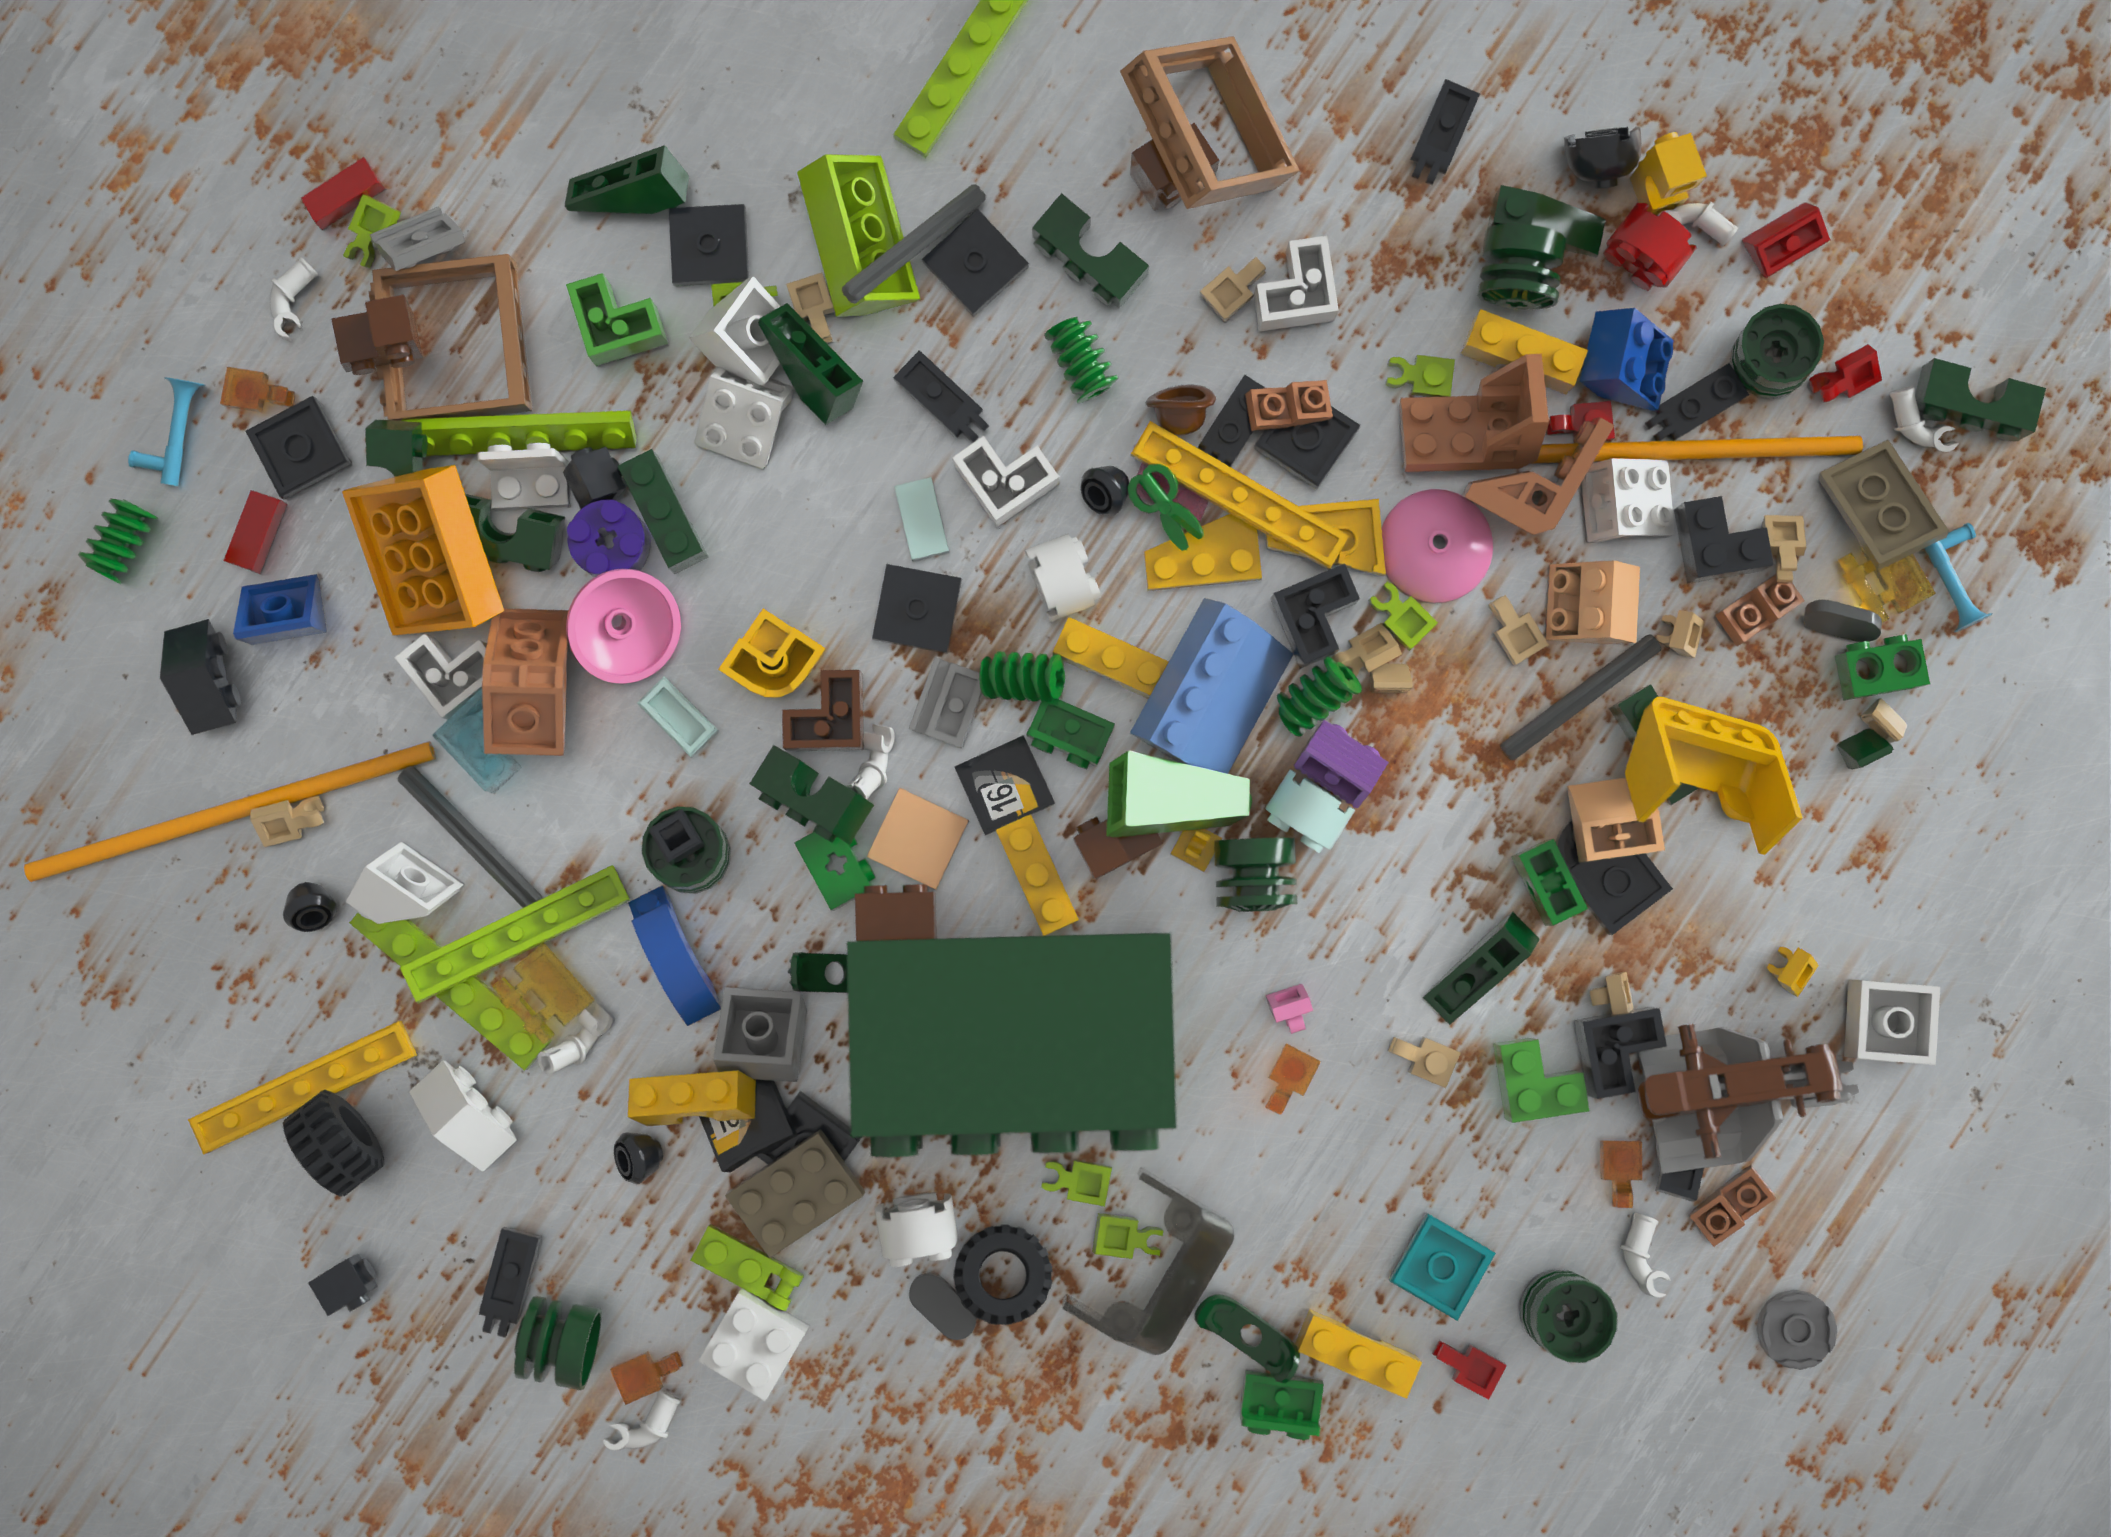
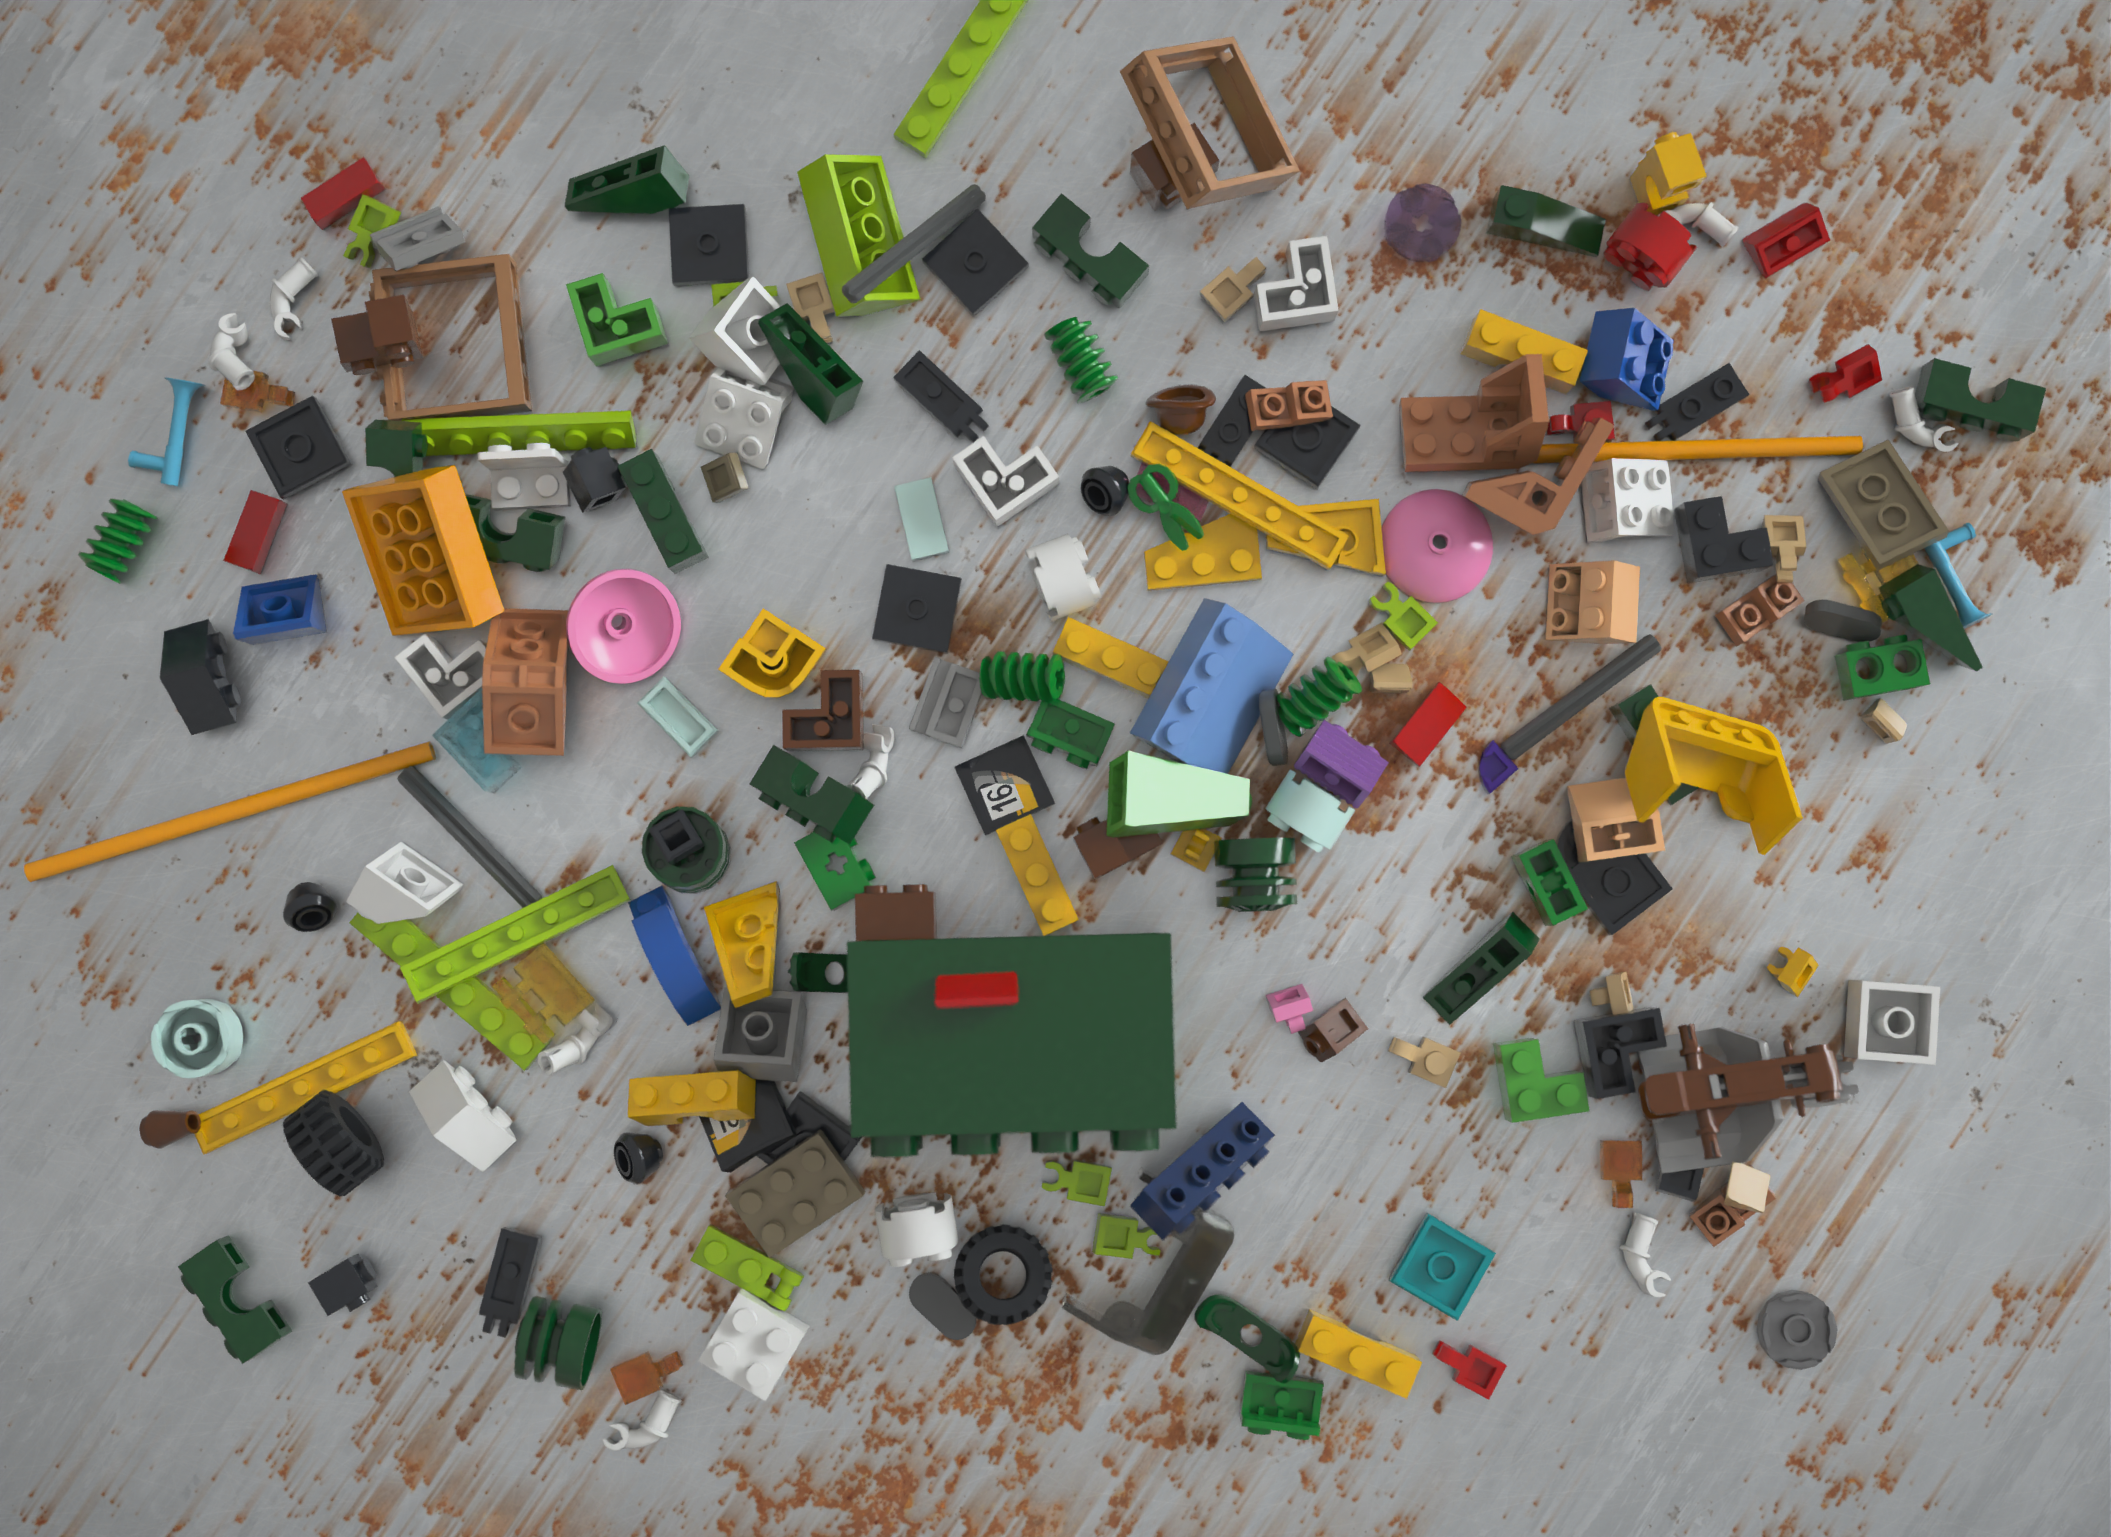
tan plate [250,796,324,847] -> none
dark purple brick [567,500,651,577] -> none
light nougat tile [867,788,969,890] -> none
clear orange plate [1265,1044,1321,1115] -> none
black brick [1270,564,1360,669] -> none
lime plate [1385,355,1455,397] -> none
black hinge [1410,79,1480,185] -> none
dark green wheel [1477,224,1566,310] -> none
tan plate [1488,595,1549,665] -> none
dark green wheel [1520,1270,1617,1363] -> none
black cylinder [1564,127,1642,189] -> none
tan tile [1656,610,1705,658] -> none
dark green wheel [1730,304,1824,399] -> none
dark green slope [1837,729,1894,770] -> none
none -> reddish brown cone [139,1110,201,1149]
none -> light aqua brick [151,999,243,1078]
none -> dark green arch [178,1235,292,1364]
none -> white piece [208,313,255,390]
none -> dark tan tile [701,453,749,502]
none -> yellow wing [704,881,780,1008]
none -> red slope [935,972,1019,1008]
none -> dark blue brick [1130,1102,1275,1240]
none -> dark grey tile [1259,689,1288,766]
none -> bracket [1299,998,1368,1062]
none -> clear purple plate [1384,183,1462,262]
none -> red slope [1389,682,1467,767]
none -> dark purple tile [1478,740,1519,794]
none -> tan slope [1724,1161,1770,1214]
none -> dark green slope [1879,564,1983,671]

